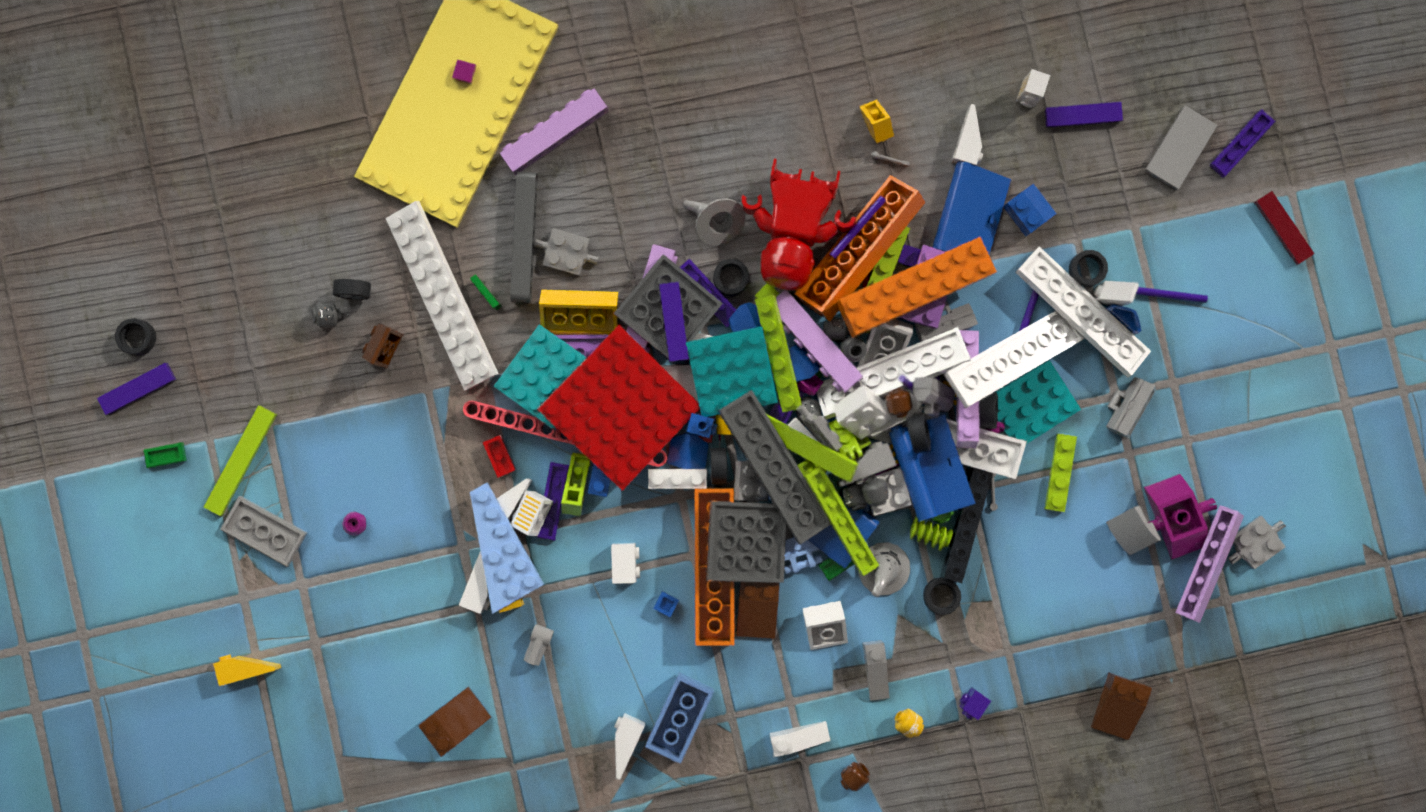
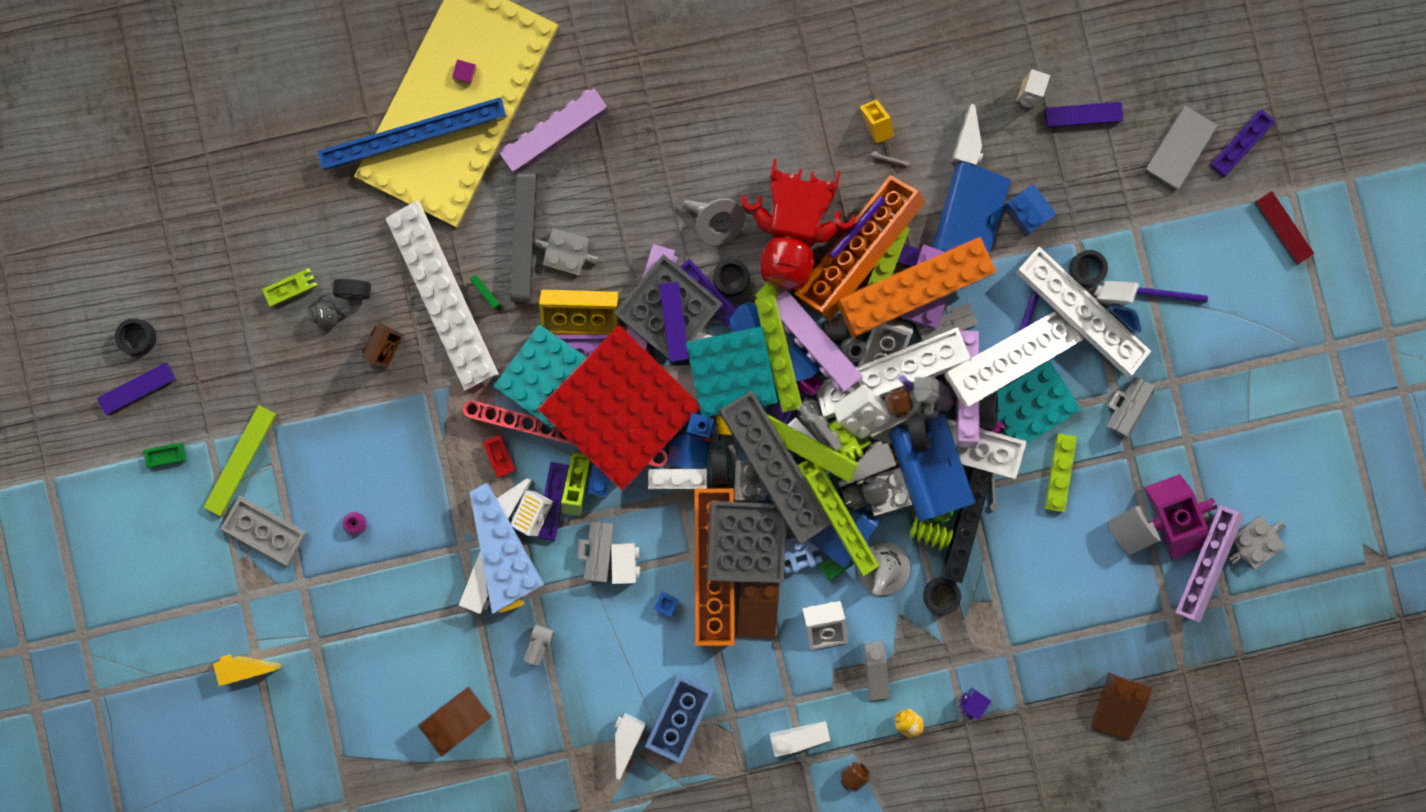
none -> lime hinge [262,268,318,307]
none -> blue plate [317,97,507,171]
none -> light grey piece [577,521,615,582]

